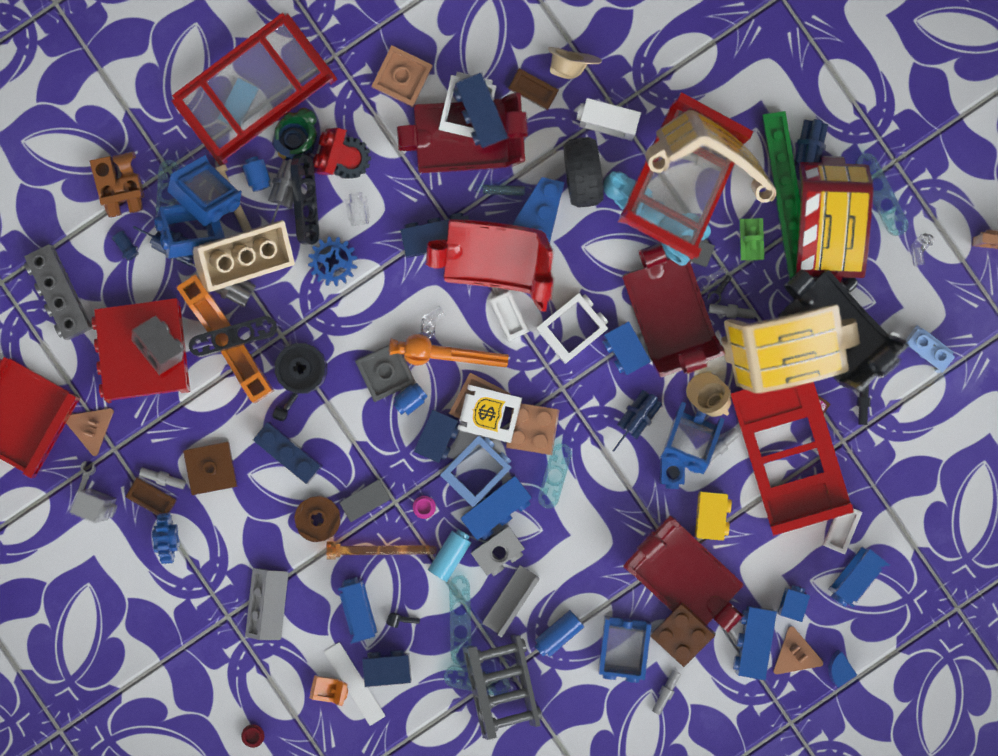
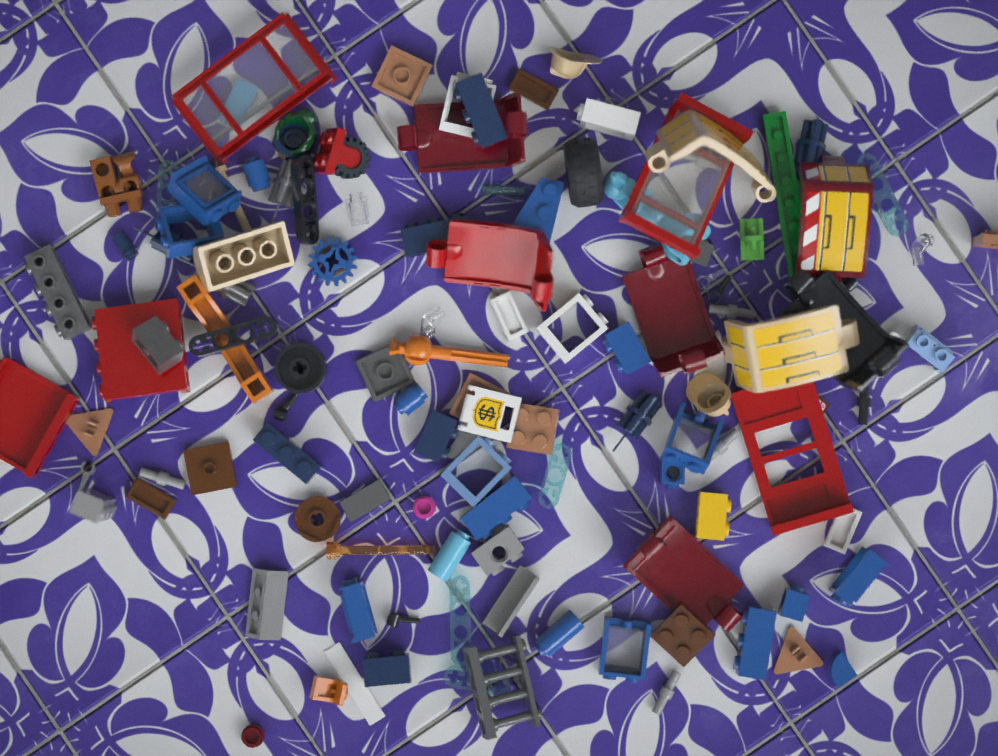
blue gear [152,513,180,564] -> none

